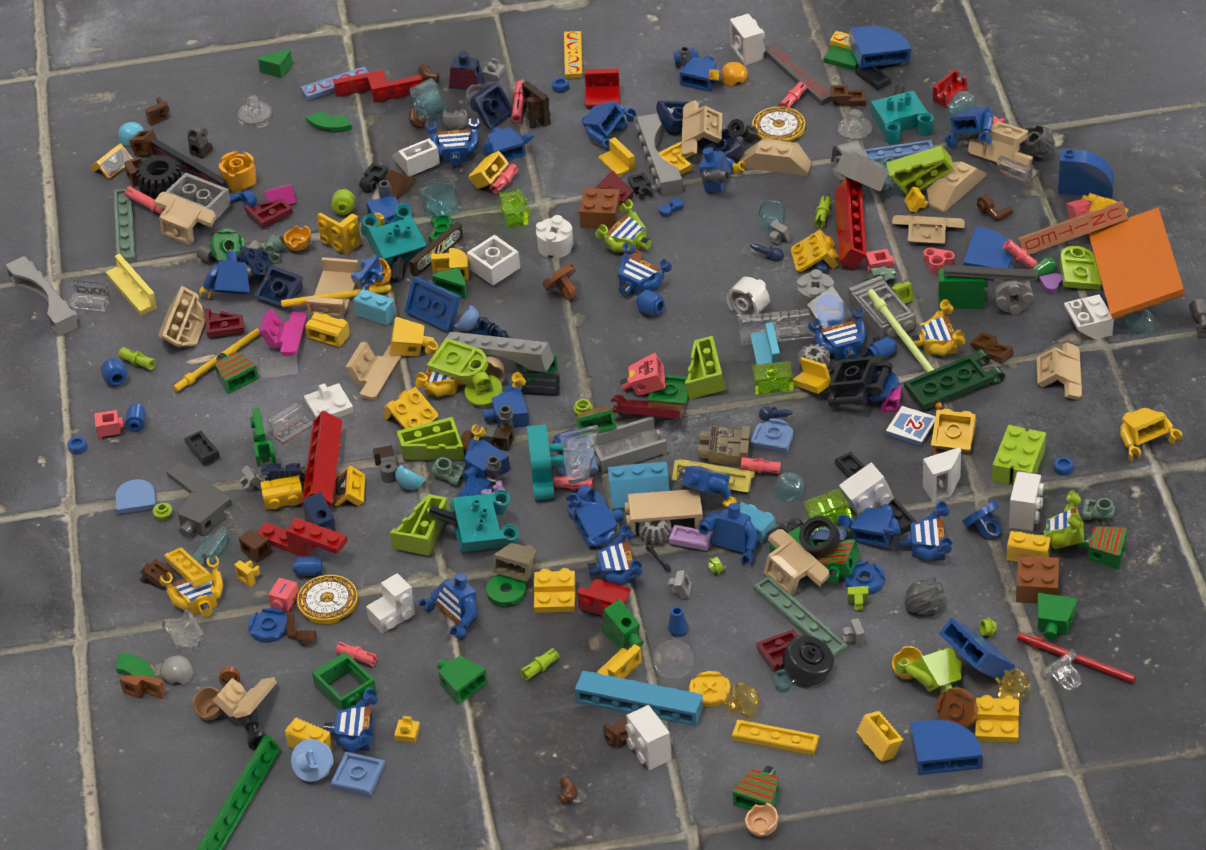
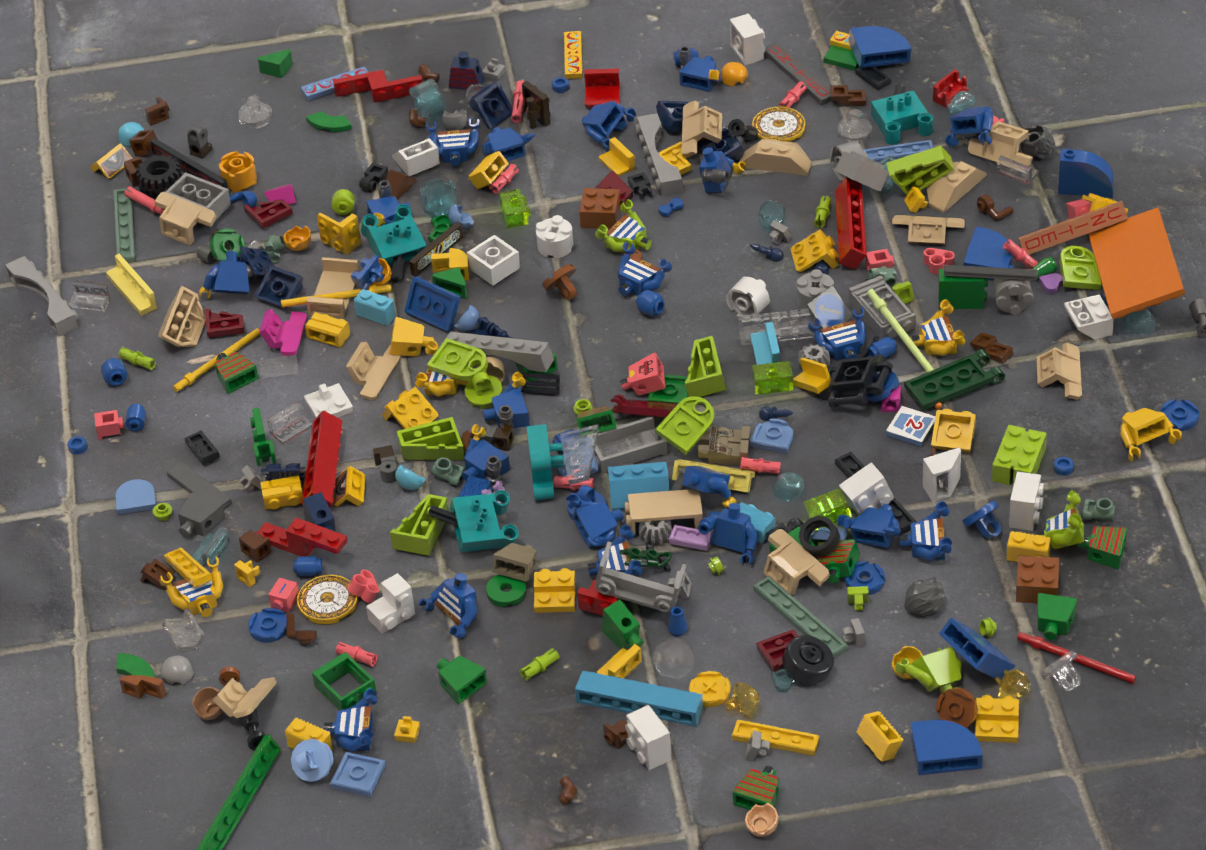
none -> coral piece [348,570,379,603]
none -> medium blue hair [448,204,474,230]
none -> light grey windscreen [595,542,686,612]
none -> dark green piece [619,547,673,568]
none -> lime tile [655,396,714,455]
none -> light grey tile [745,730,770,761]
none -> blue tile [1160,399,1199,431]

